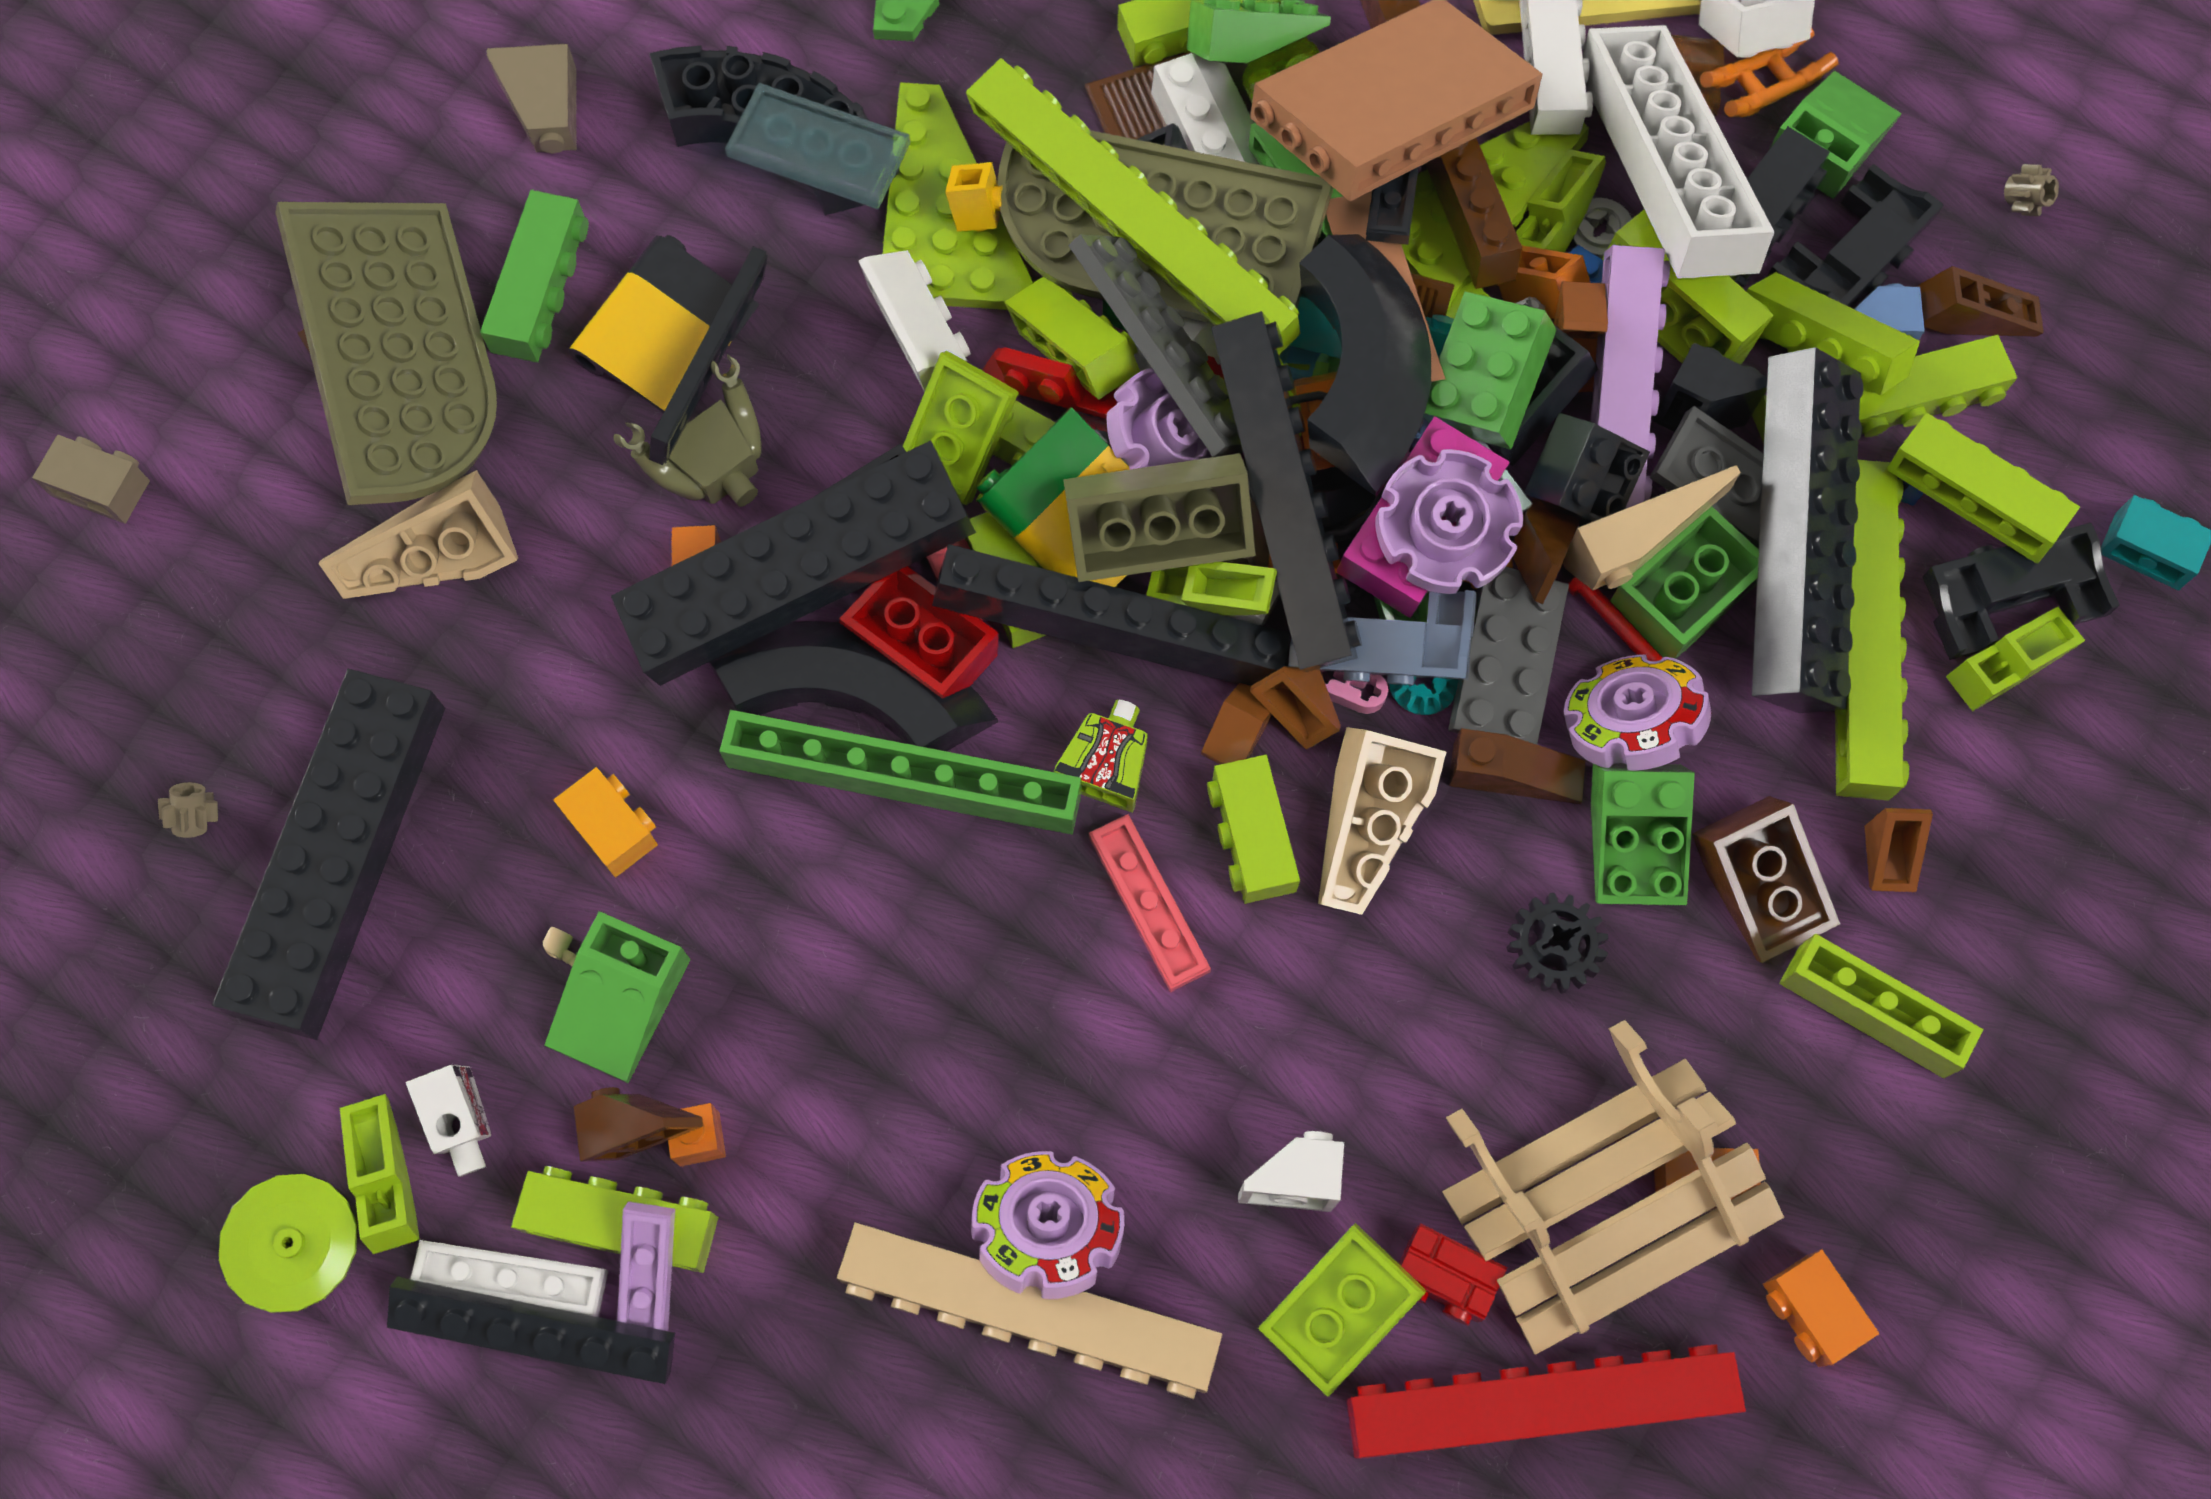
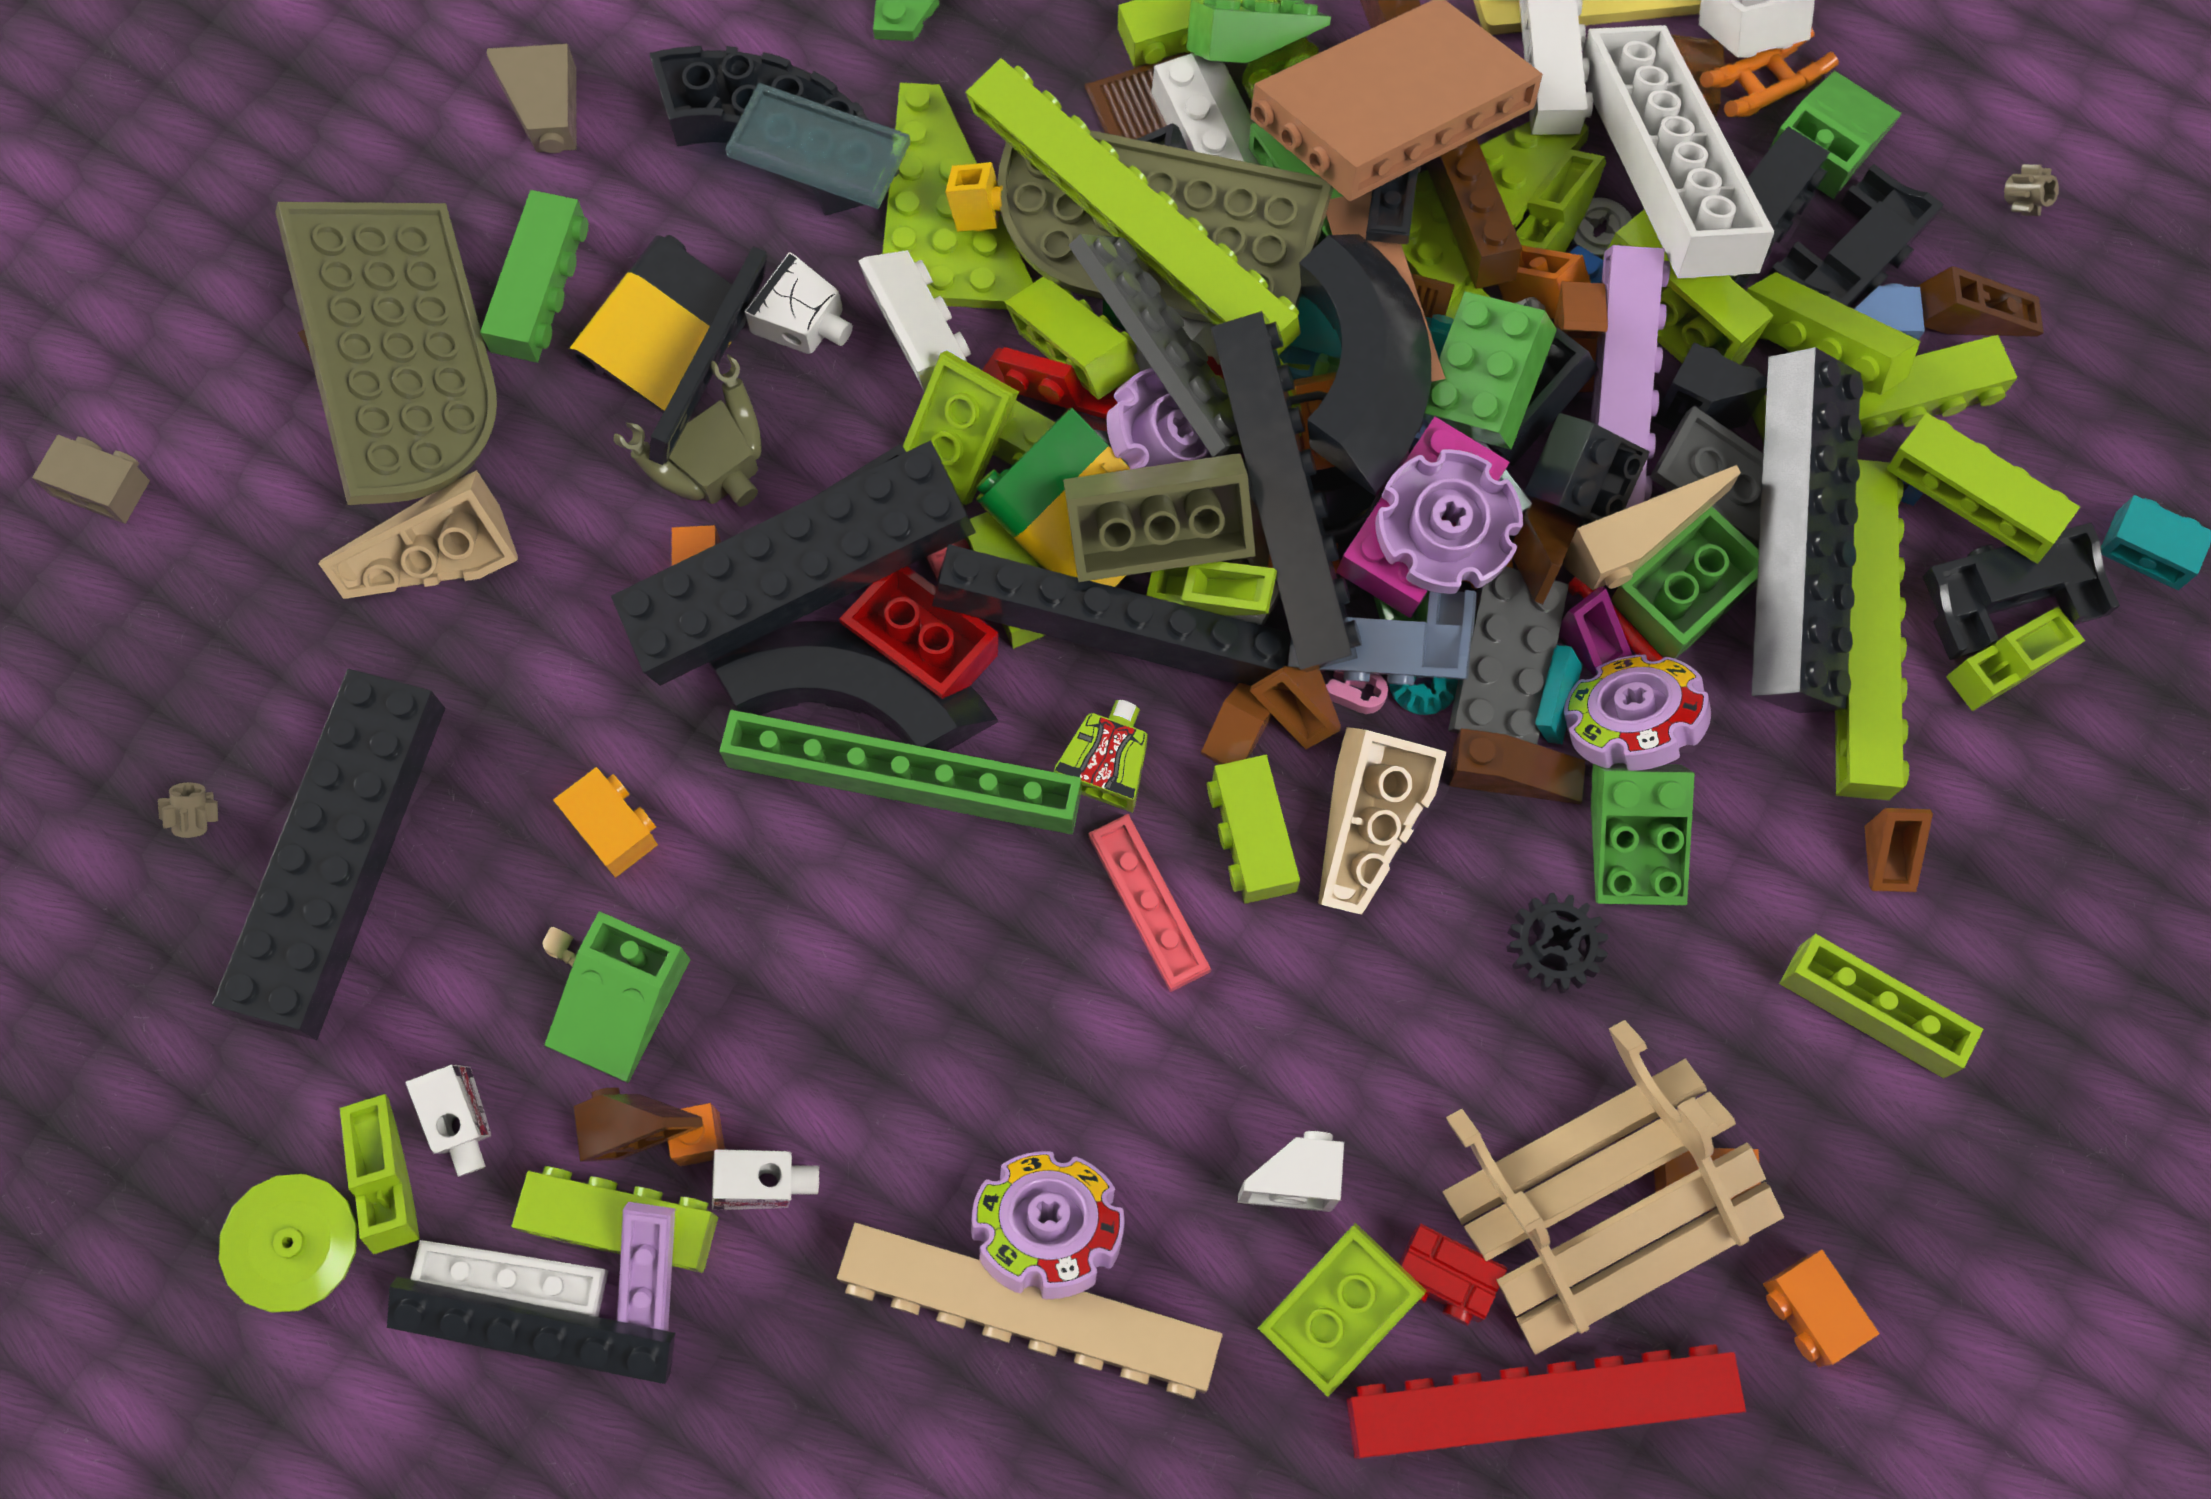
reddish brown slope [1691,796,1840,963] -> none
none -> white torso [712,1150,819,1210]
none -> white torso [745,252,853,354]
none -> teal tile [1535,645,1582,744]
none -> magenta slope [1559,586,1632,677]

